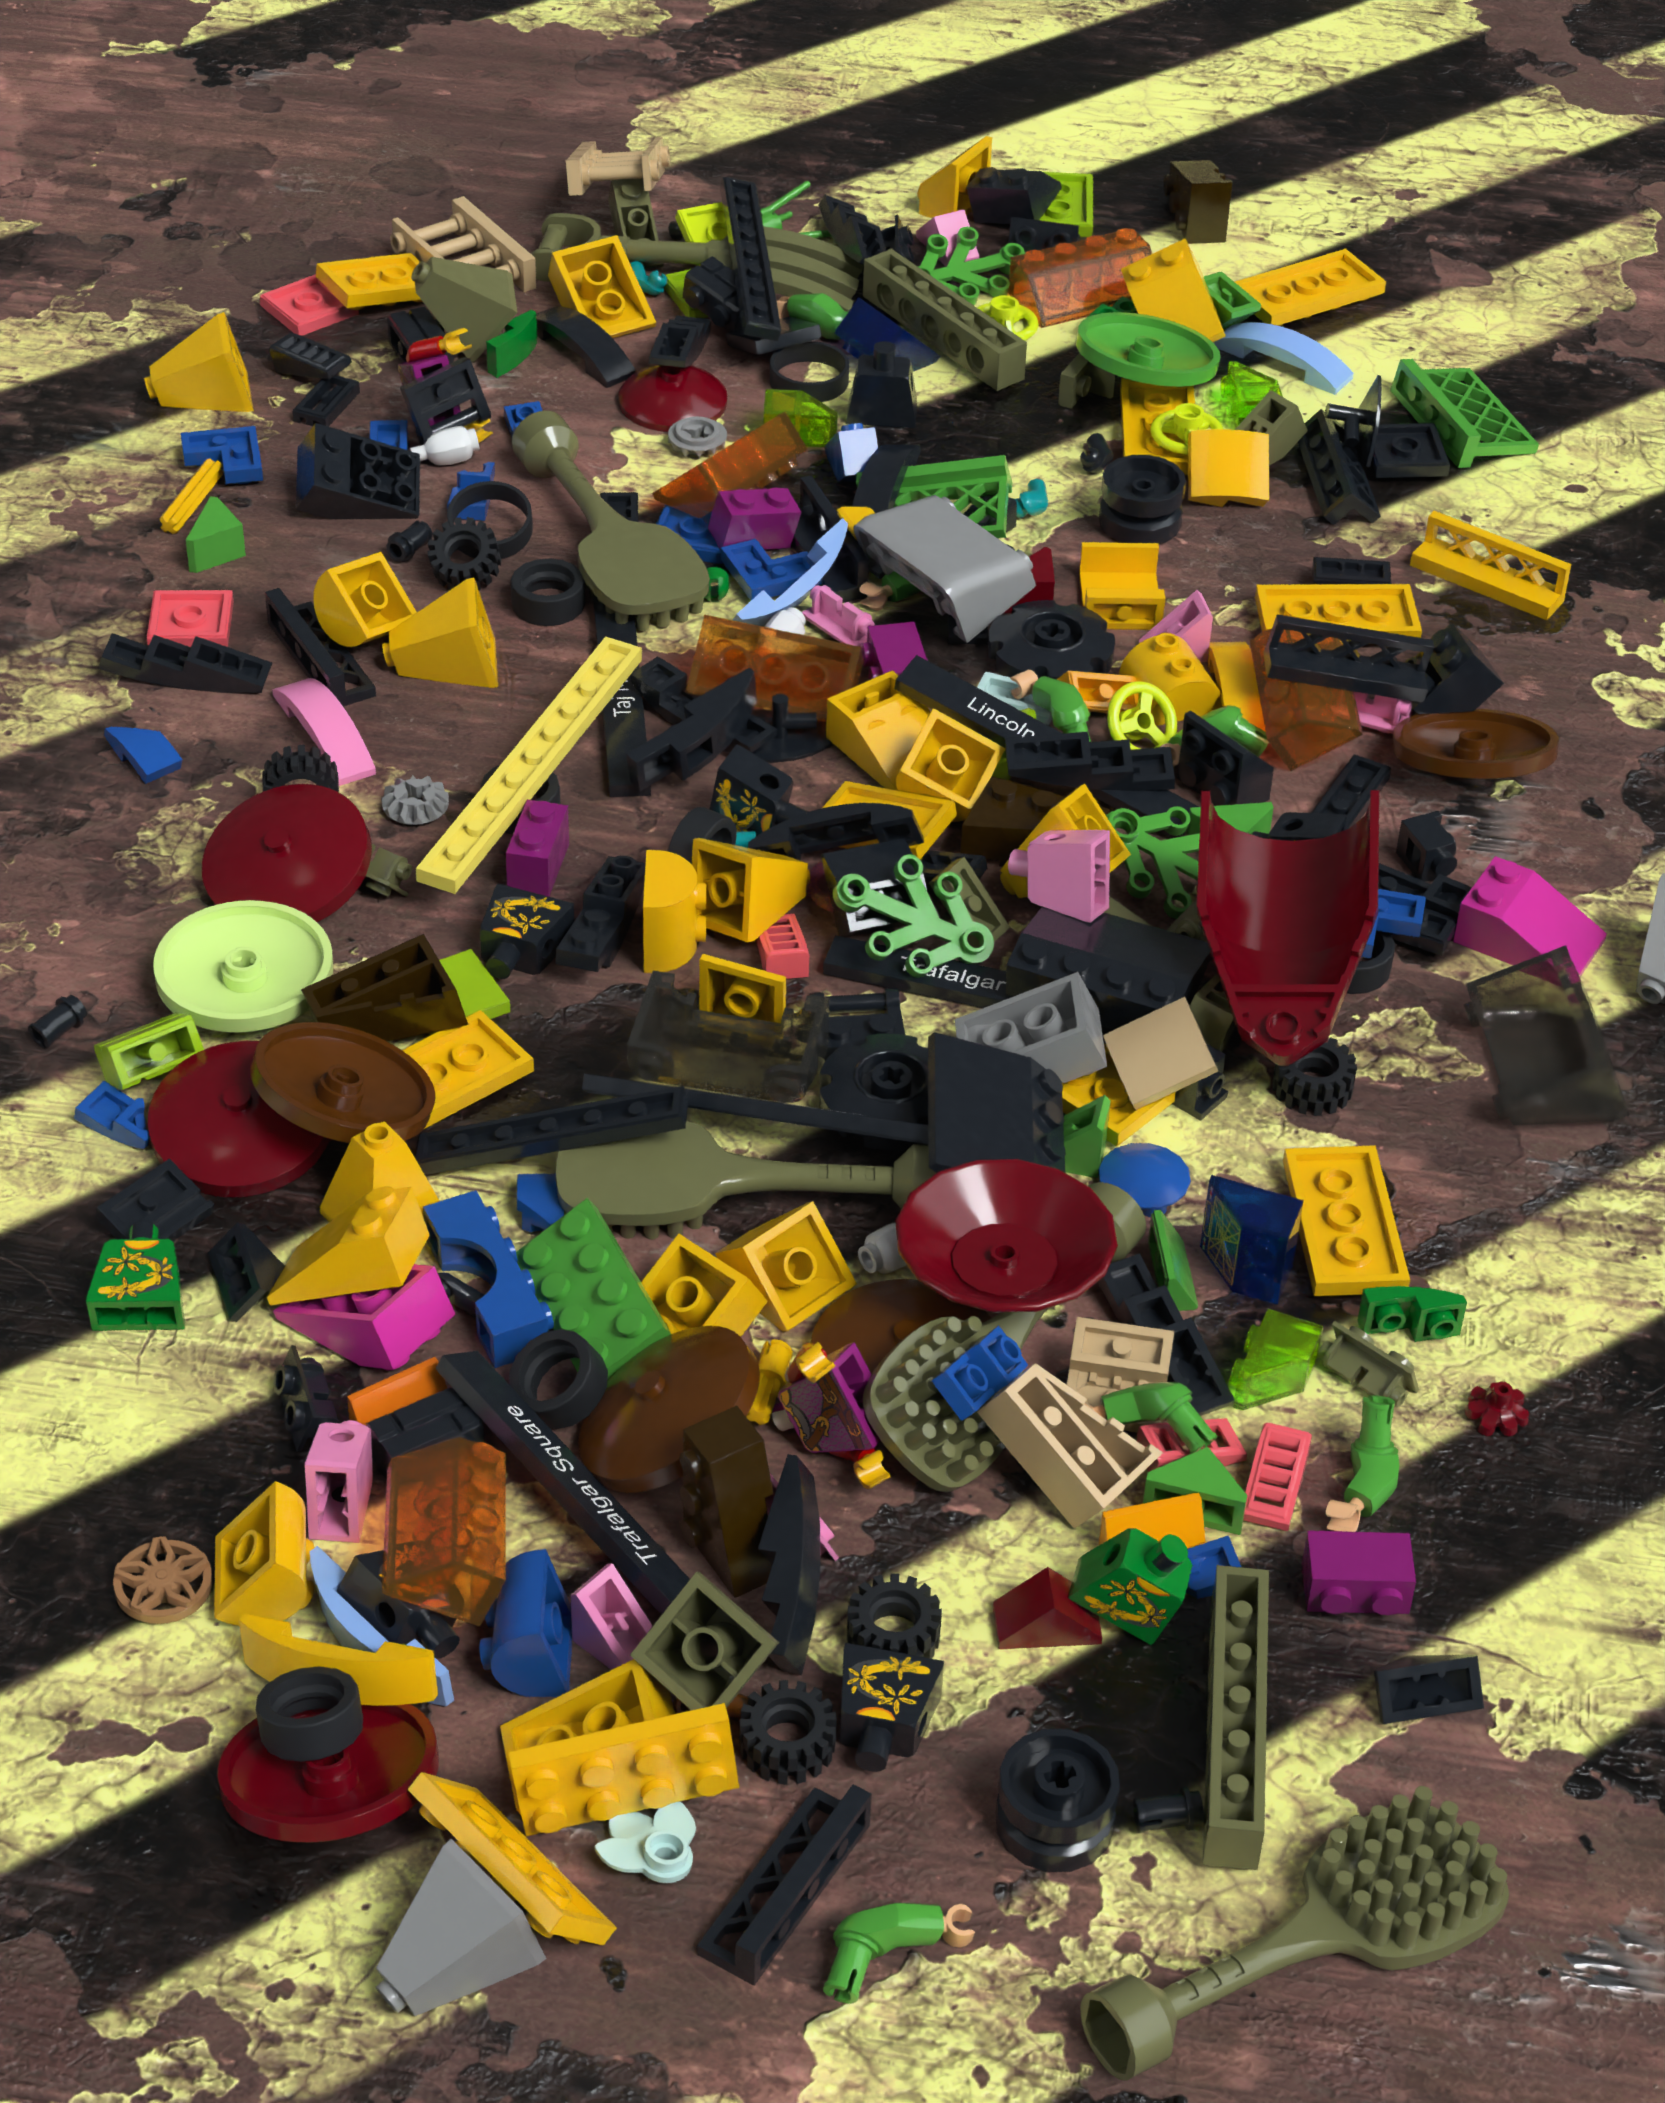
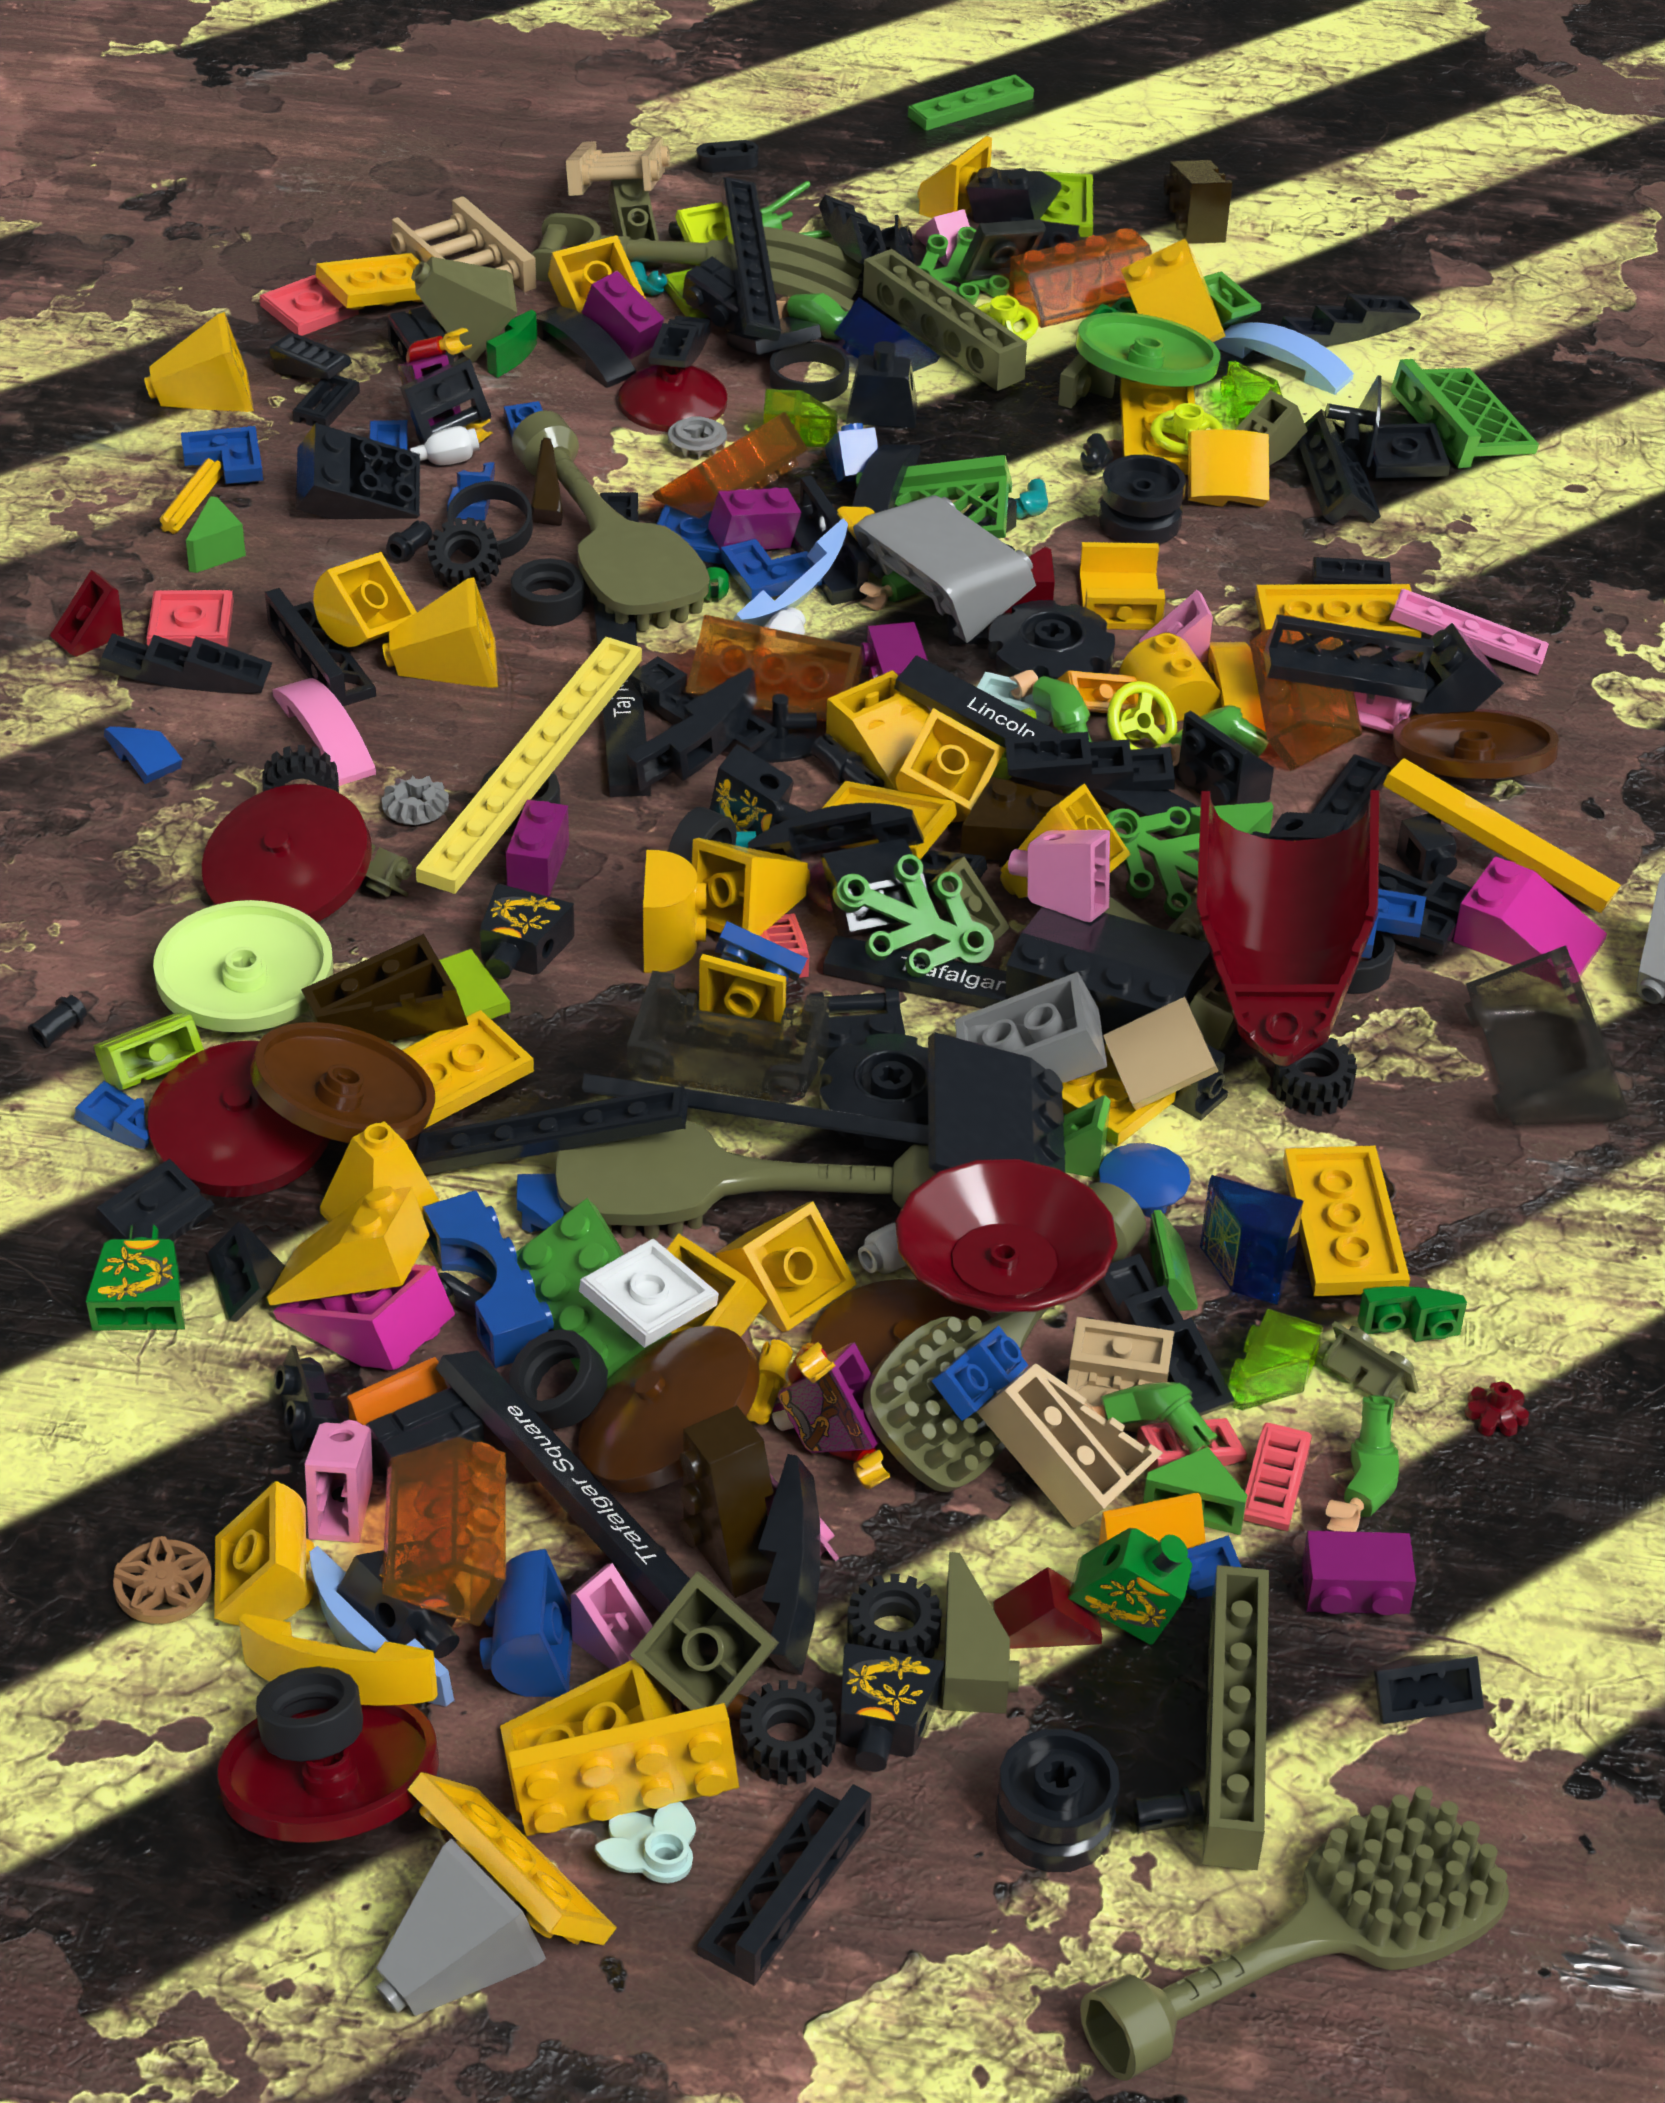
black slope [556,856,646,972] -> none
bright pink hinge [802,585,875,652] -> none
bright green arm [823,1903,975,2004] -> none
yellow plate [1235,249,1386,326] -> none
yellow fence [1410,511,1572,620] -> none
none -> dark red slope [50,569,124,657]
none -> dark brown slope [531,437,563,526]
none -> white tile [579,1238,719,1348]
none -> magenta brick [581,271,665,360]
none -> black beam [696,140,759,173]
none -> blue plate [715,921,808,982]
none -> black pin [811,733,884,788]
none -> bright green tile [908,74,1034,131]
none -> olive slope [943,1552,1020,1714]
none -> pearl dark grey tile [958,219,1046,280]
none -> black slope [1280,294,1421,346]
none -> yellow tile [1383,758,1621,913]
none -> bright pink tile [1390,589,1549,675]

